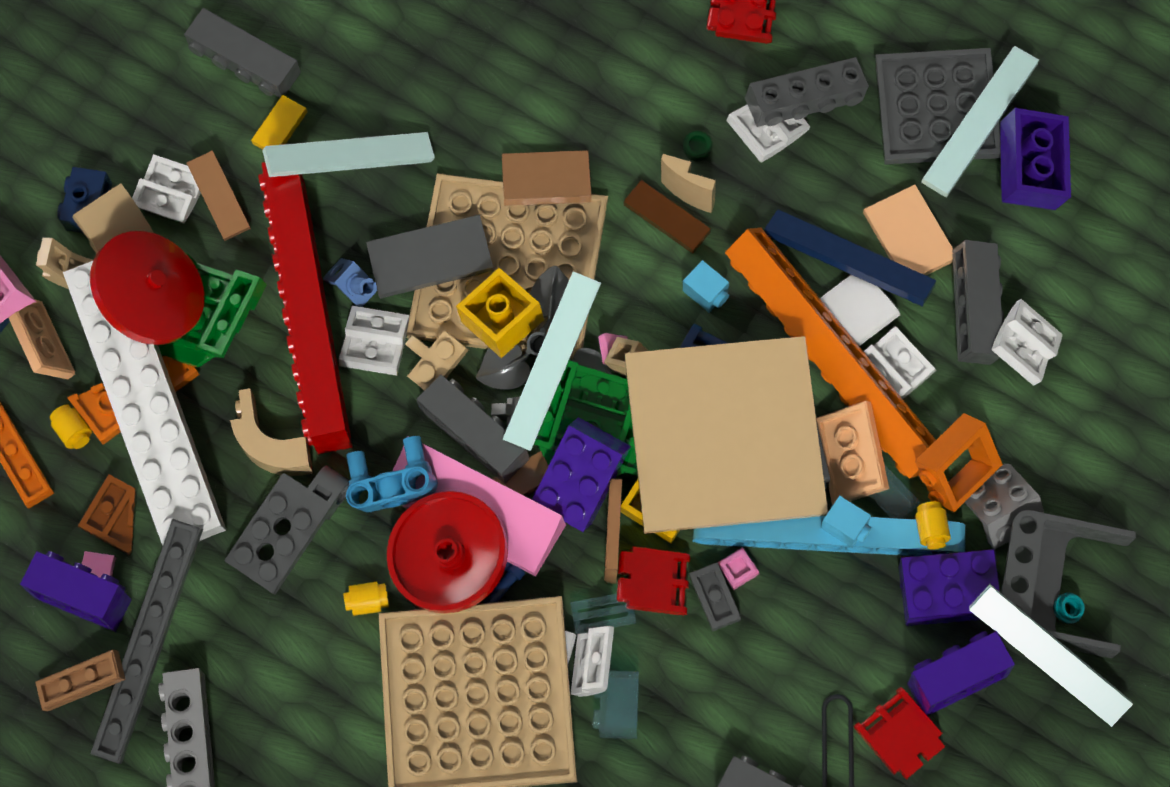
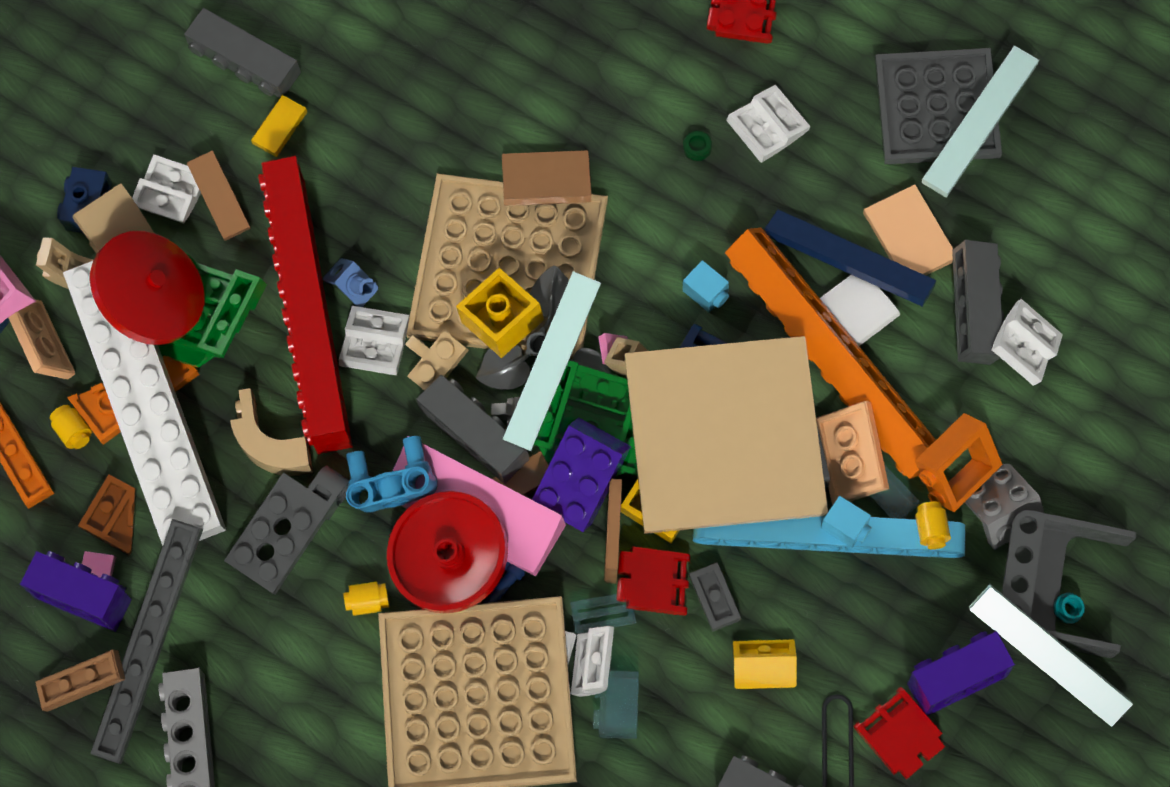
light aqua tile [262,132,435,177] -> none
dark grey tile [366,214,494,299] -> none
reddish brown tile [624,180,711,254] -> none
tan slope [661,154,716,213] -> none
bright pink tile [718,547,759,590] -> none
dark grey brick [745,57,869,127] -> none
white slope [864,326,937,399] -> none
dark purple brick [898,550,1000,626] -> none
dark purple brick [1000,108,1071,210] -> none
none -> yellow panel [733,639,797,689]

